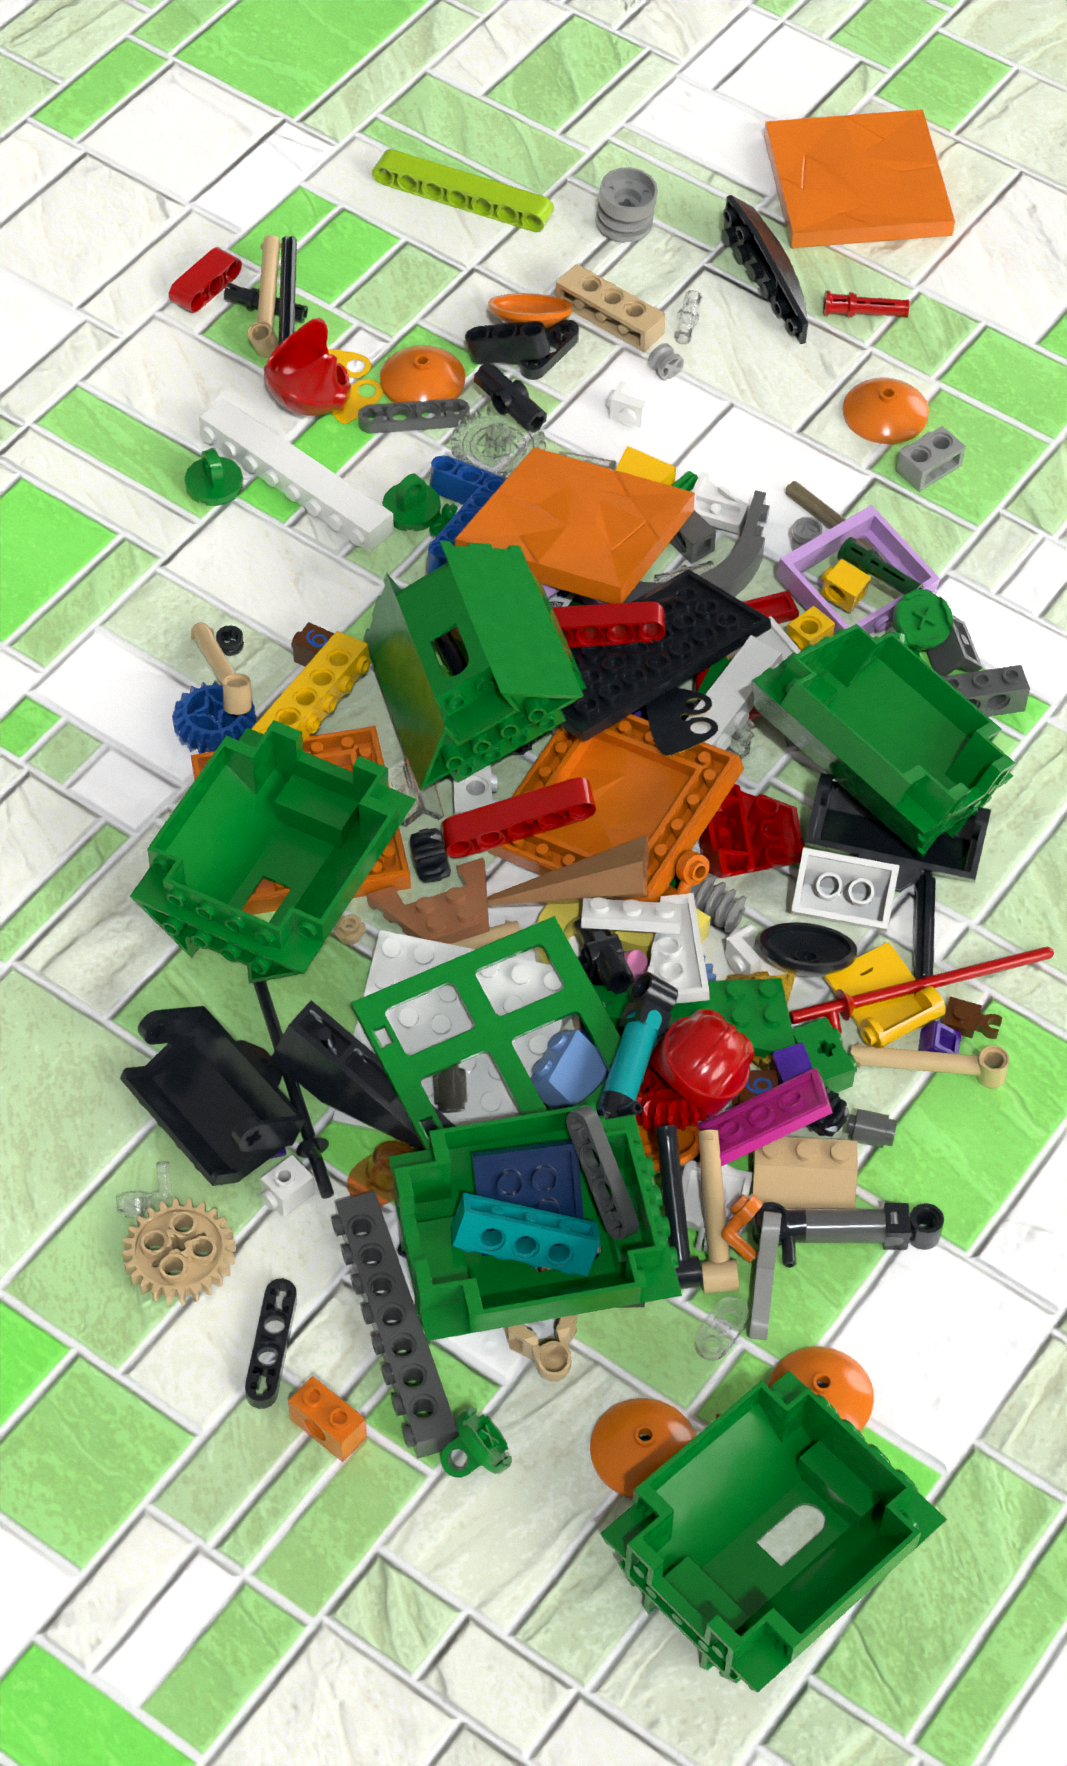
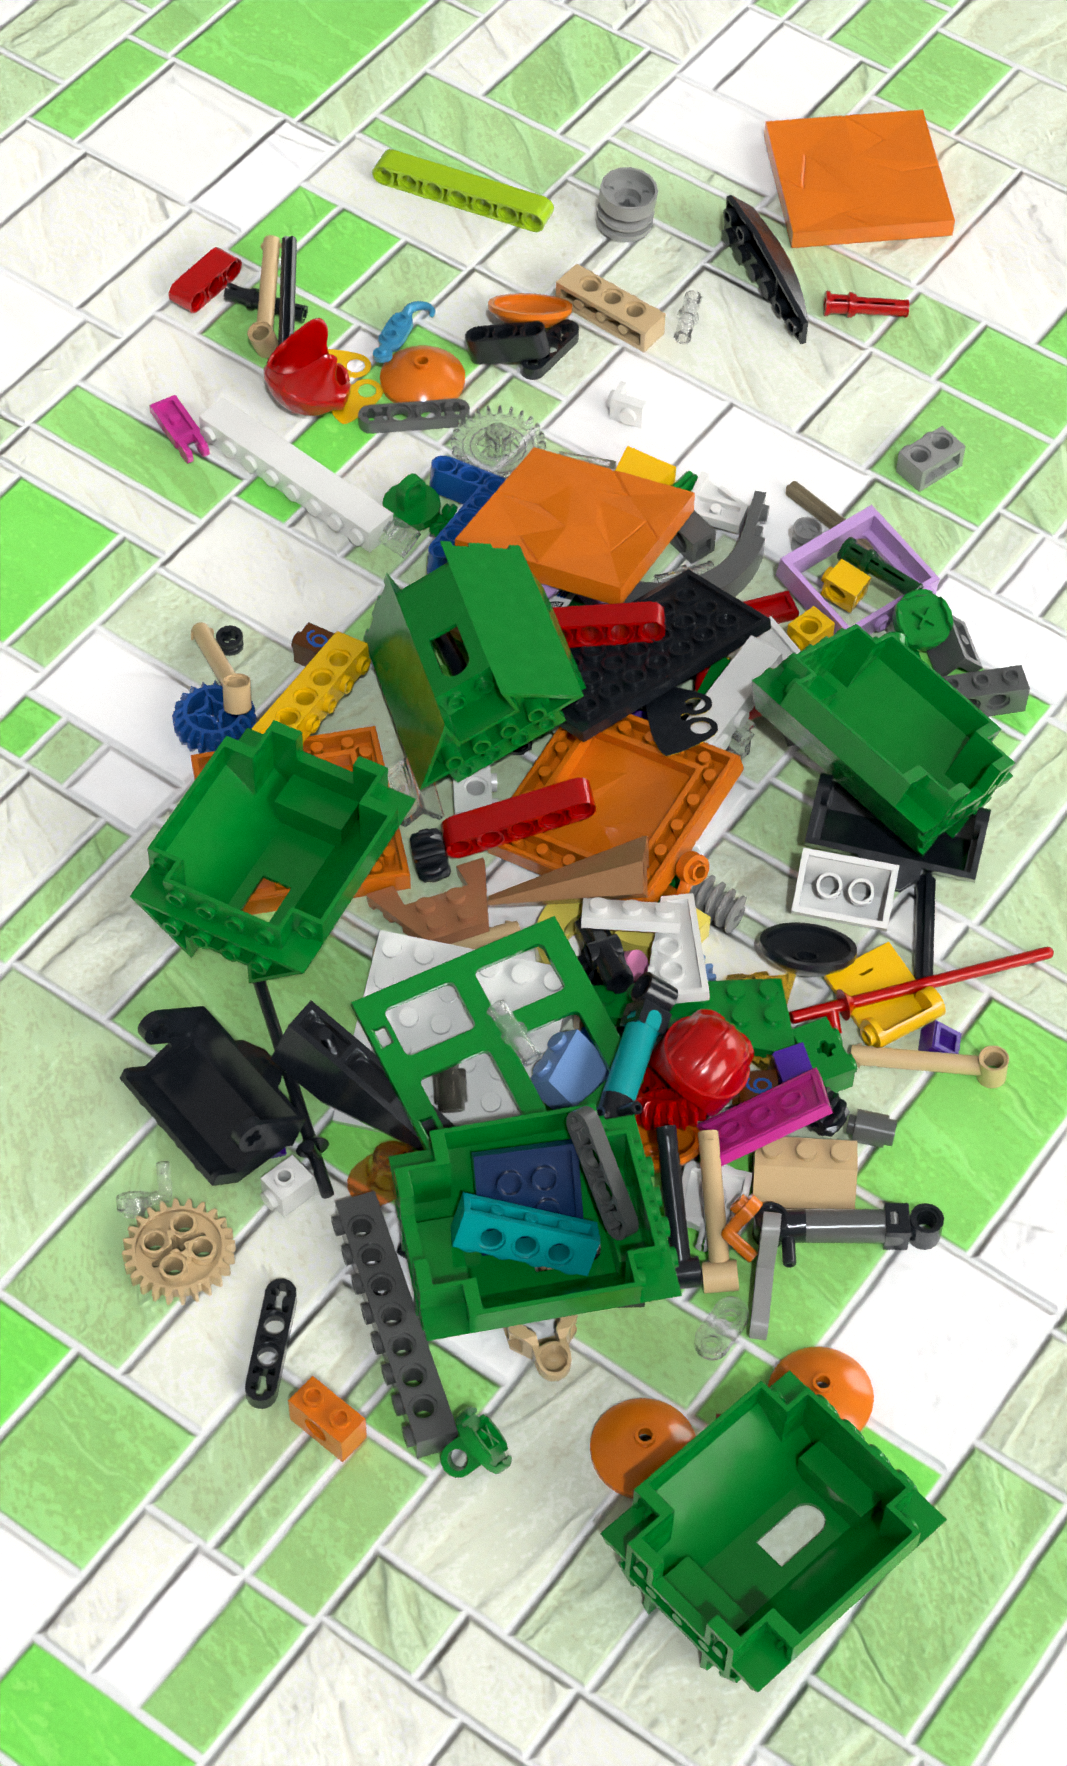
green tile [184,448,243,506] -> none
tan plate [334,914,366,945] -> none
black piece [474,362,547,433] -> none
light grey wheel [648,343,684,380] -> none
red wedge [699,784,804,878] -> none
white bracket [725,924,761,979] -> none
orange dish [843,377,929,444] -> none
reddish brown plate [942,996,1002,1039] -> none
none -> dark pink hinge [149,395,210,464]
none -> dark azure piece [373,301,436,363]
none -> clear tile [378,516,421,558]
none -> clear pin [487,999,542,1066]

